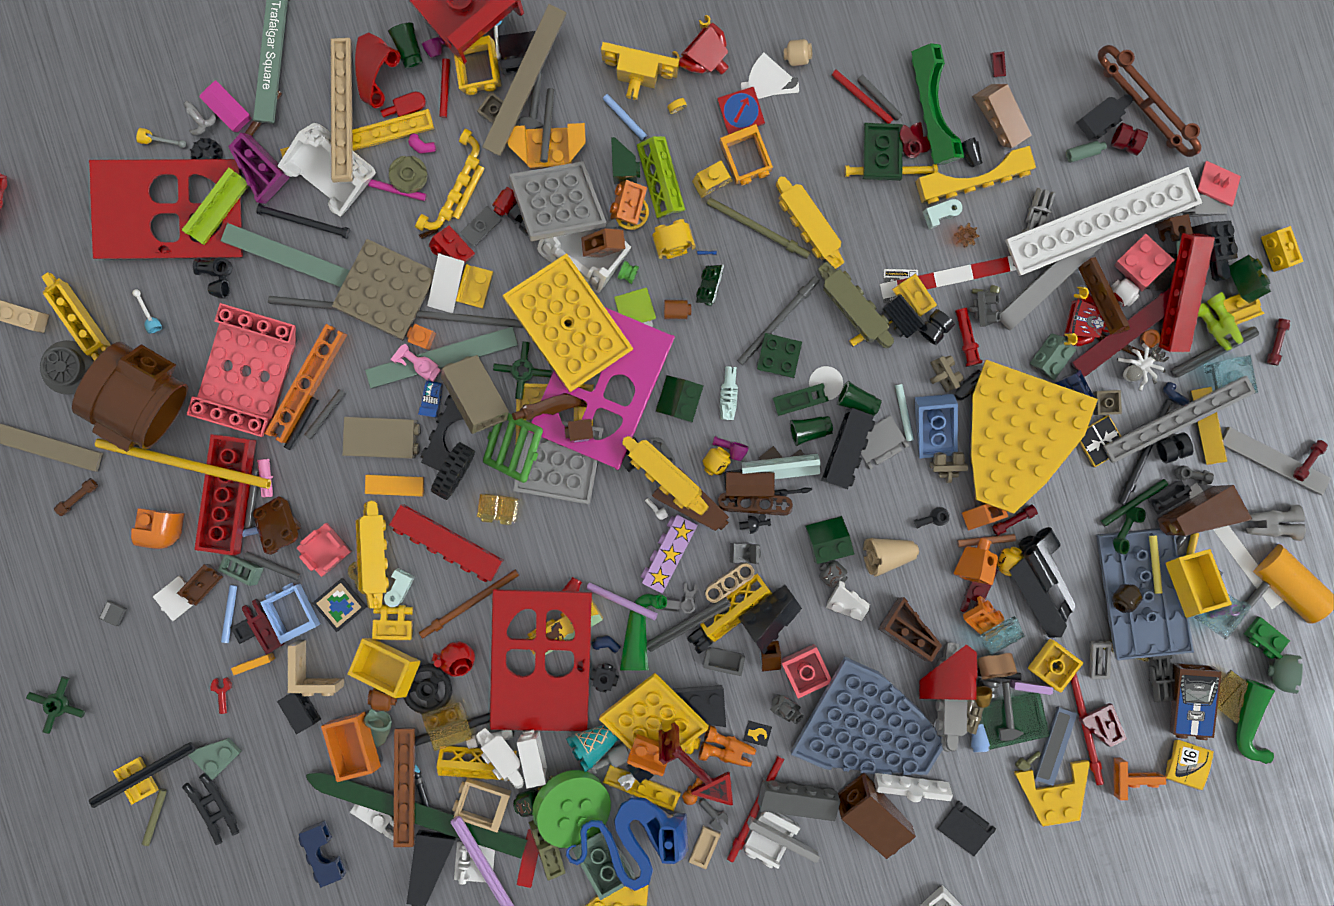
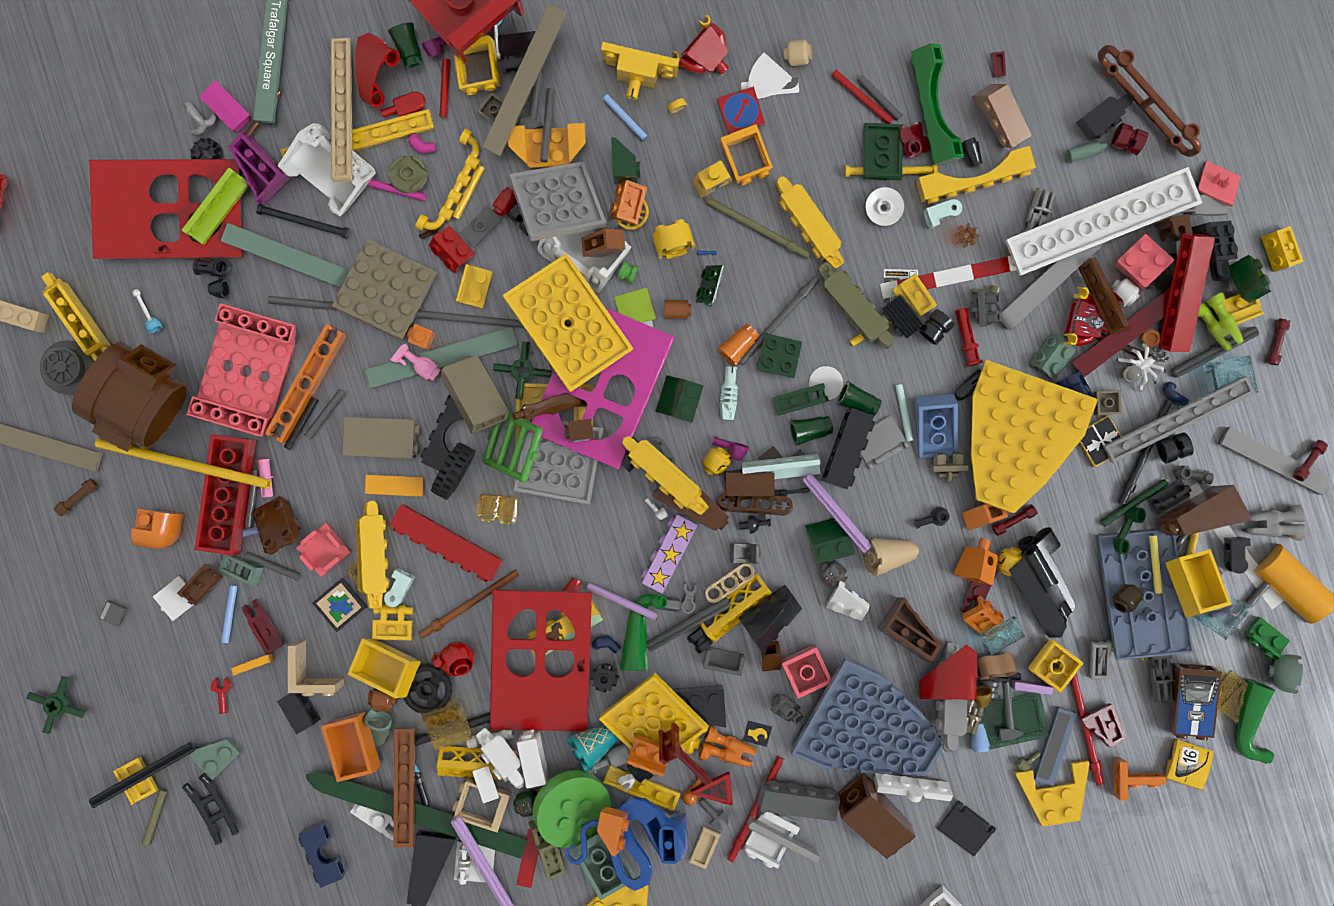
hinge [136,128,186,148] -> none
black tile [230,619,255,644] -> none
light blue window [260,583,320,644] -> none
blue leg [418,380,443,418] -> none
white sticker [427,254,464,313] -> none
lime fence [637,136,685,218] -> none
dark tan hips [930,356,964,392] -> none
nougat bar [957,534,1016,547] -> none
yellow tile [1191,386,1227,465] -> none
none -> white sticker [473,766,499,803]
none -> orange slope [597,806,630,856]
none -> orange plant [716,323,759,367]
none -> lavender axle [803,474,872,553]
none -> white dish [866,187,904,226]
none -> black leg [1224,537,1251,574]

